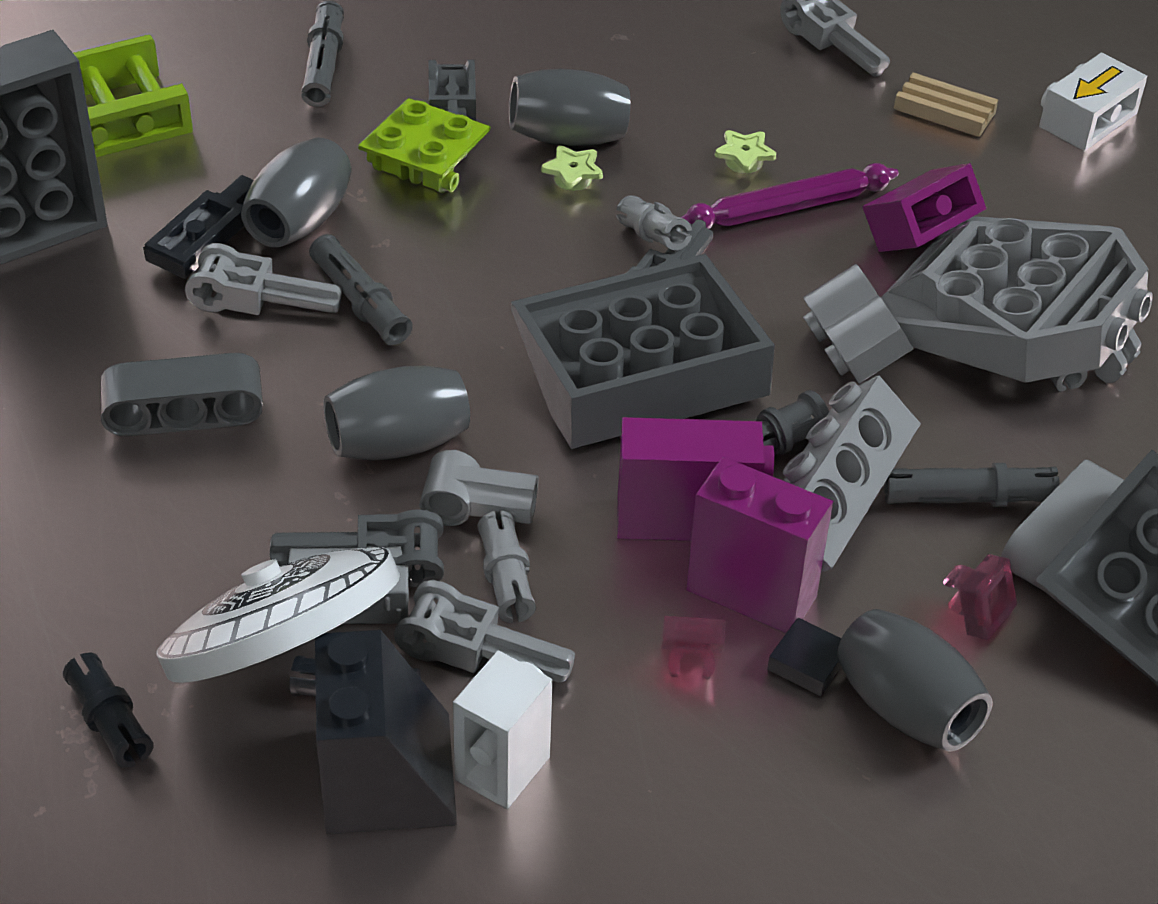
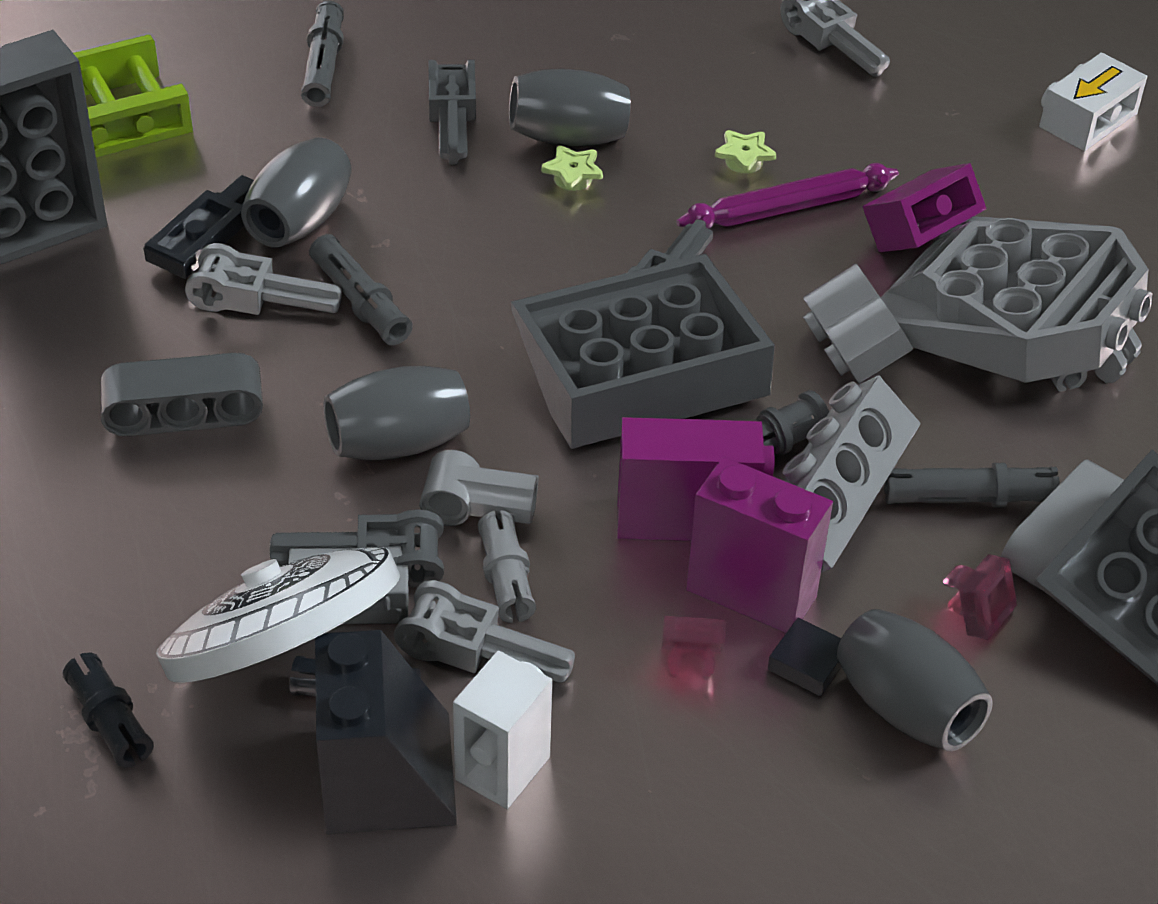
lime hinge [358,98,491,193] -> none
light grey pin [616,195,692,251] -> none
tan tile [894,73,998,137] -> none

